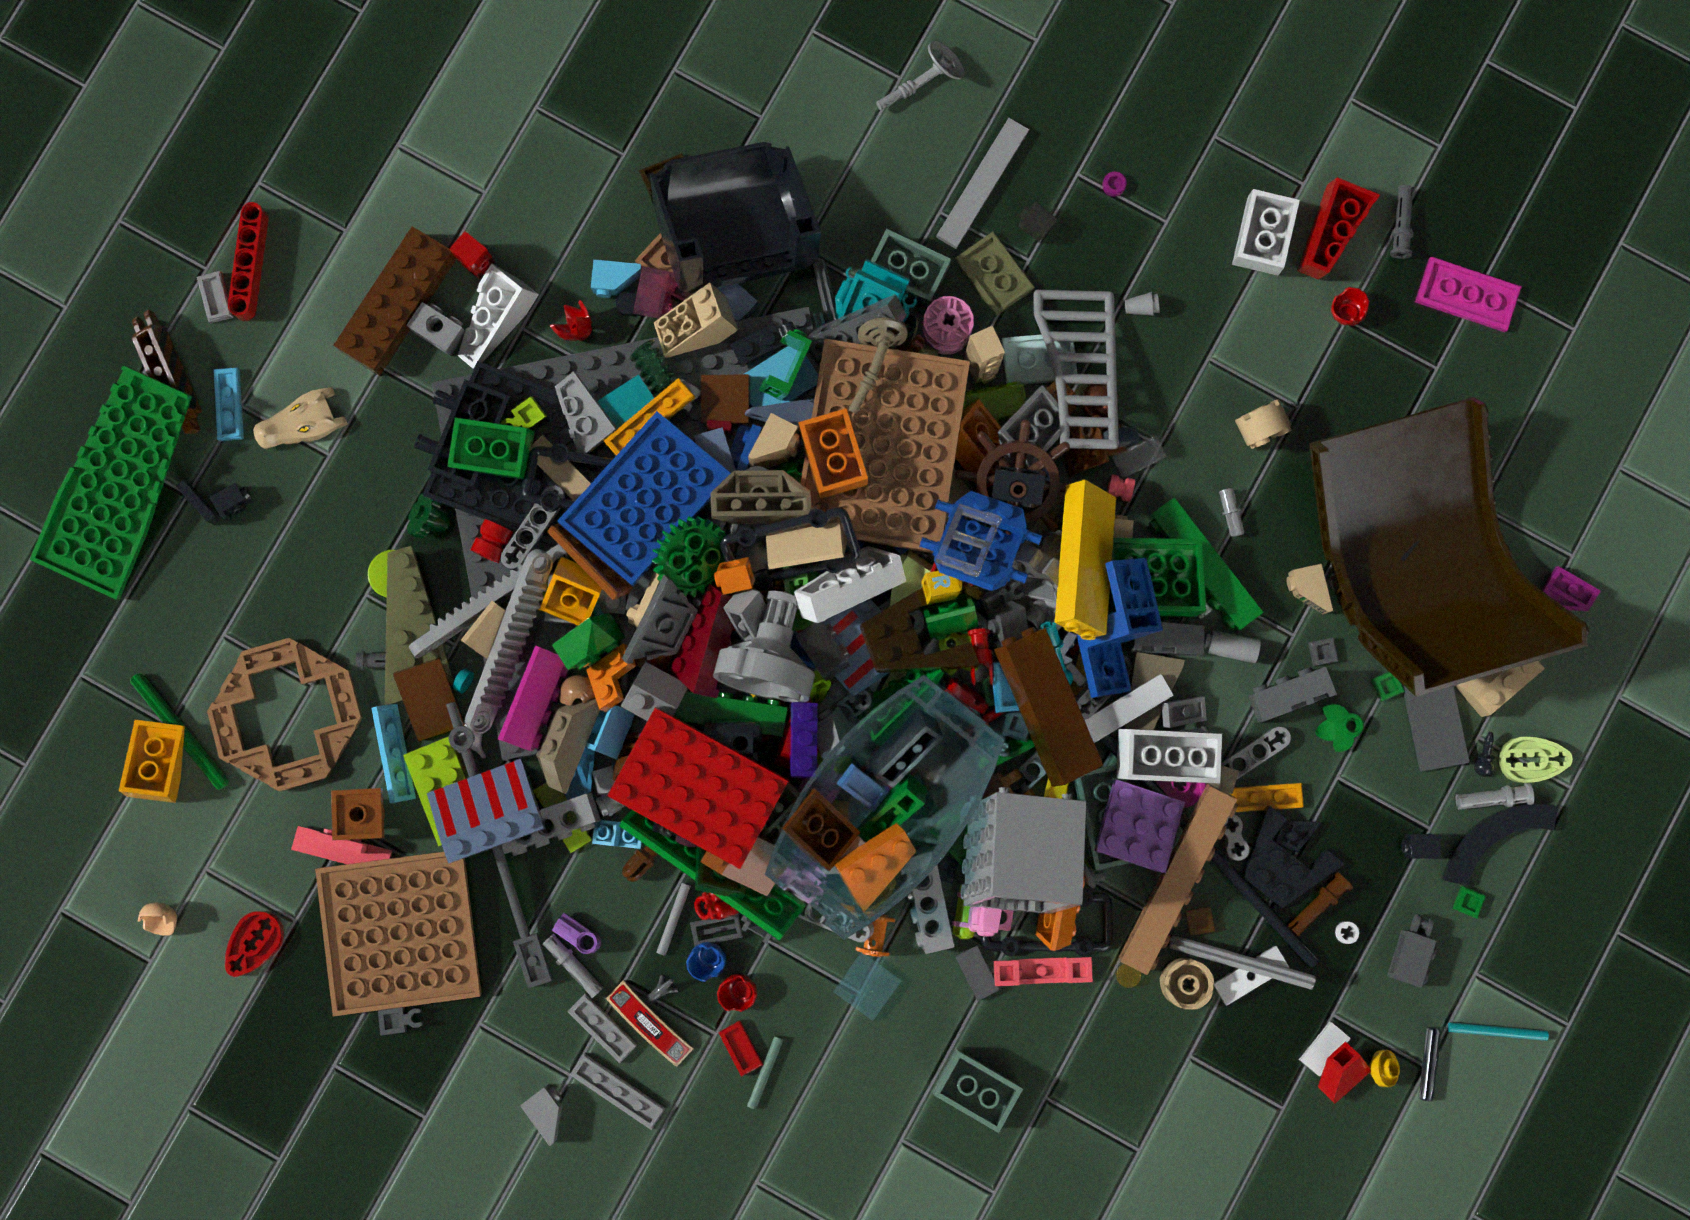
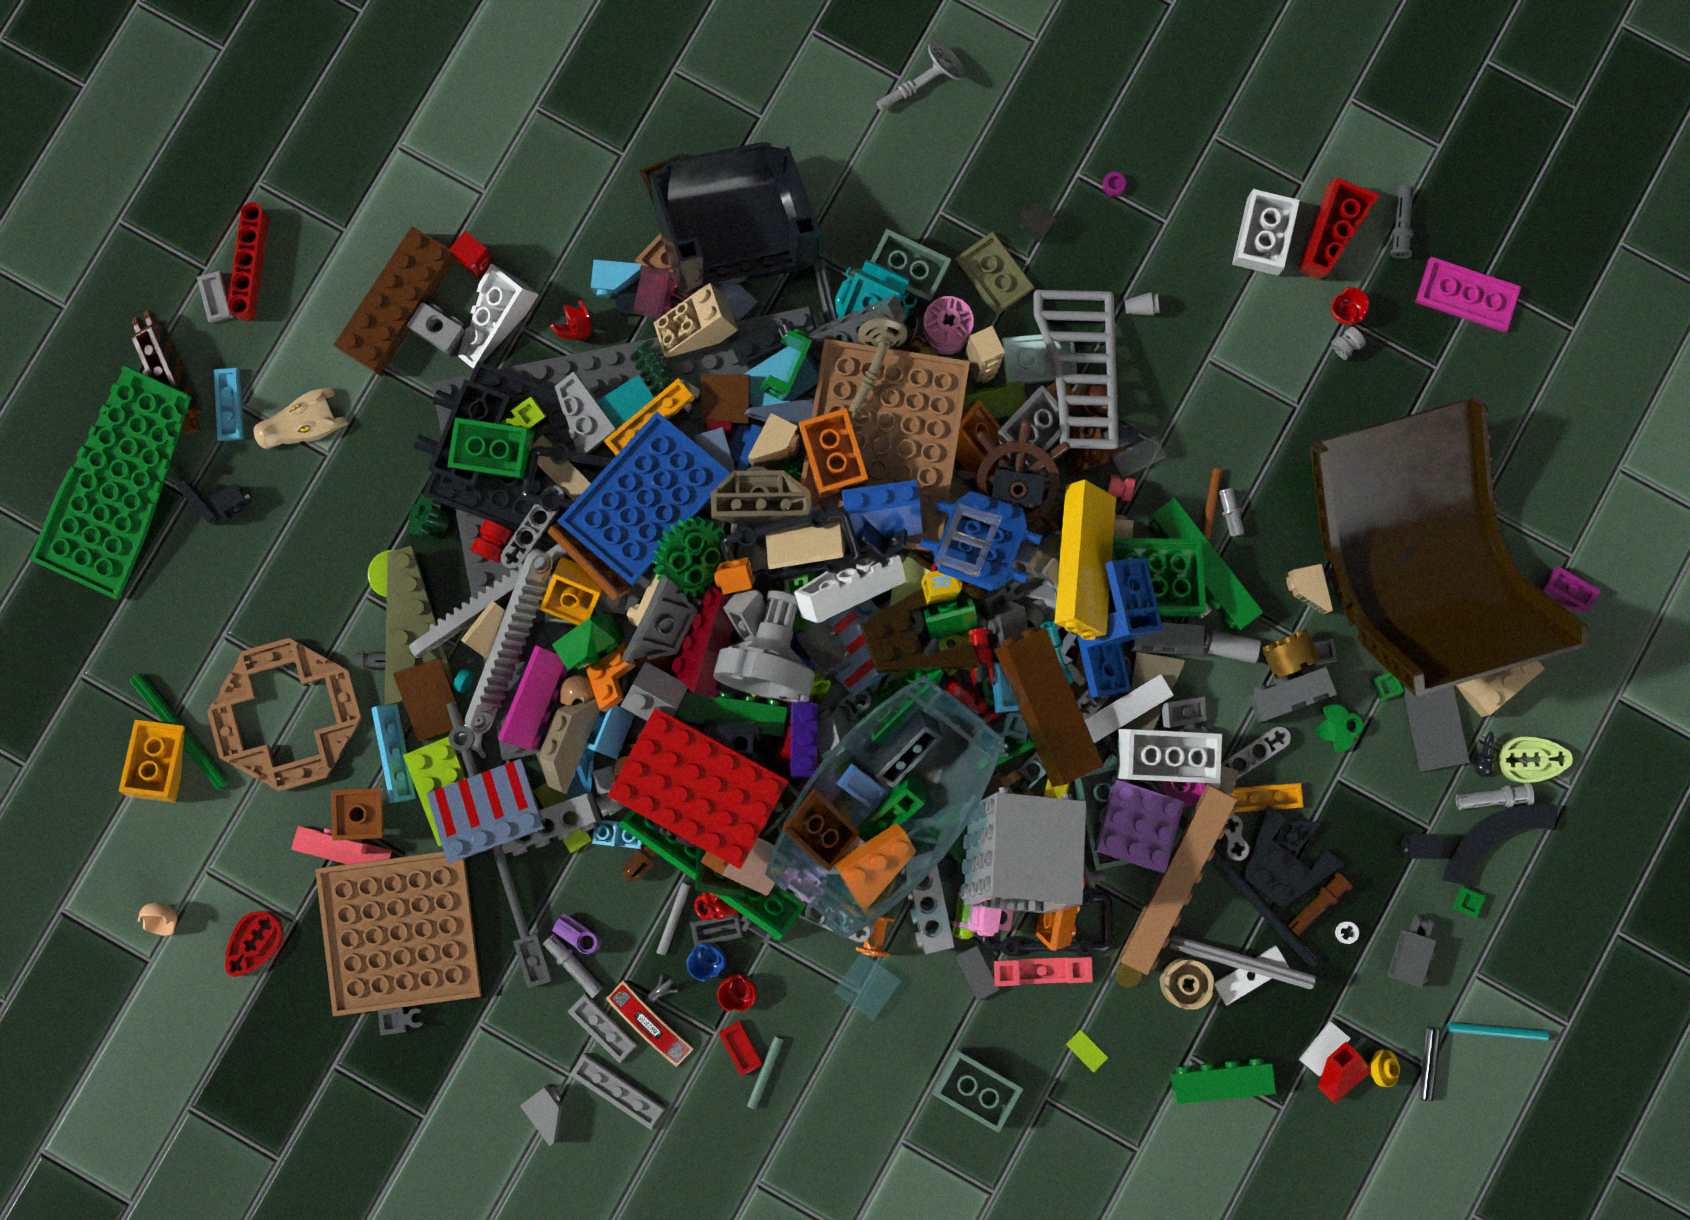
light grey tile [936,118,1029,249] -> none
clear orange tile [1185,907,1215,935] -> none
tan brick [1235,399,1292,449] -> none
none -> blue slope [842,480,923,541]
none -> black bracket [858,521,908,559]
none -> lime sticker [1066,1029,1108,1073]
none -> green brick [1170,1057,1276,1105]
none -> dark orange bar [1201,468,1223,540]
none -> pearl gold brick [1262,628,1321,679]
none -> light grey wheel [1331,327,1366,360]

